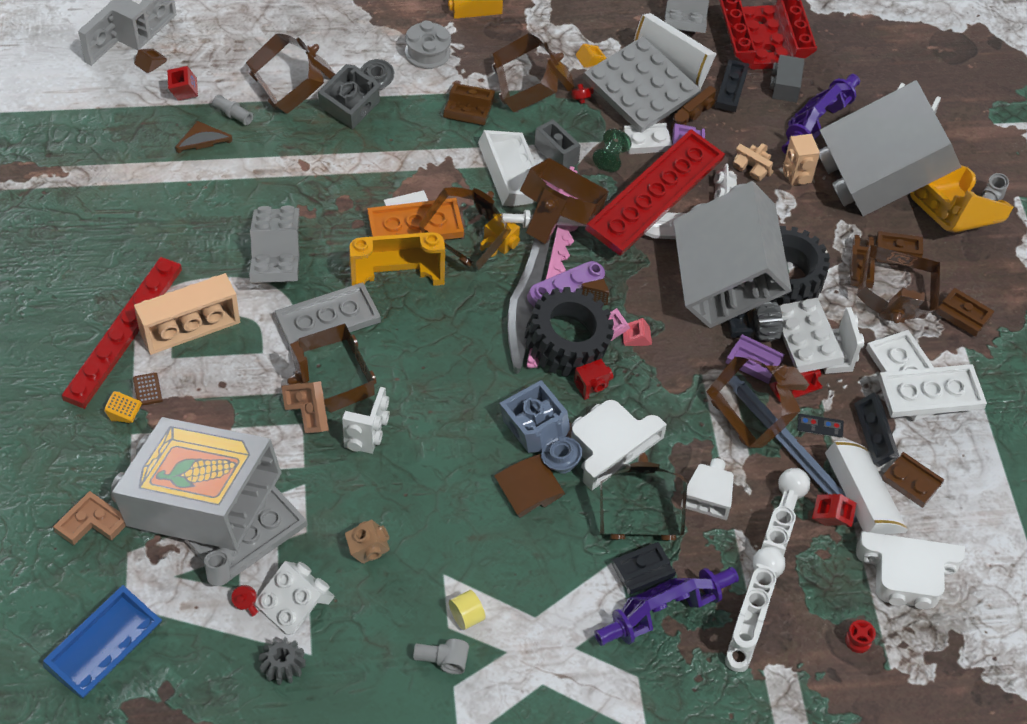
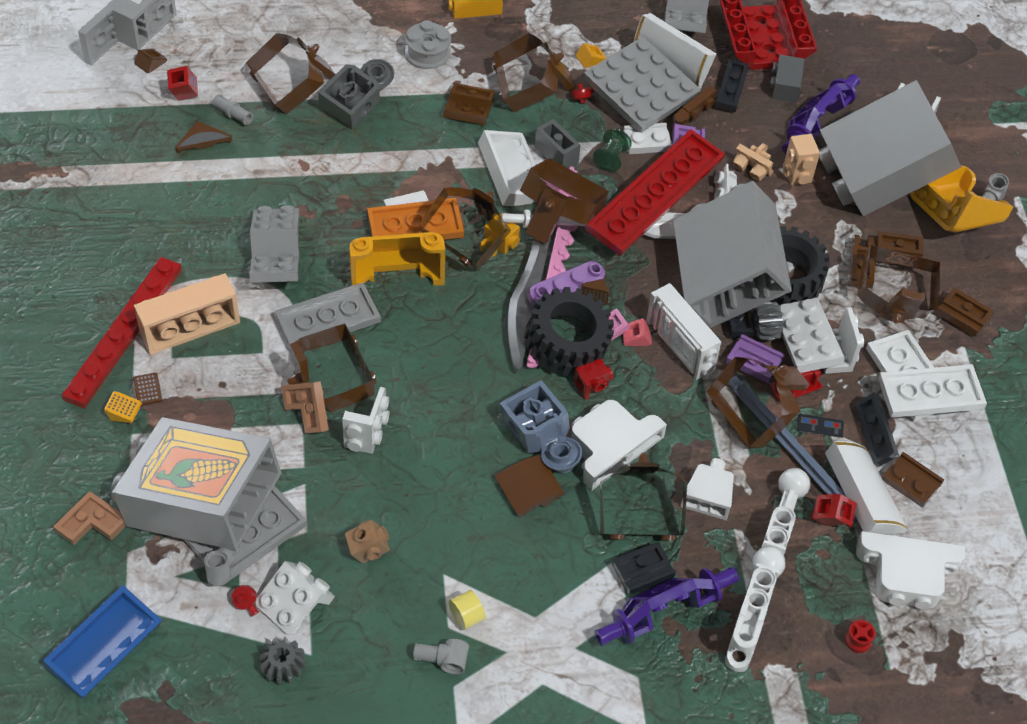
none -> white door [646,283,721,380]

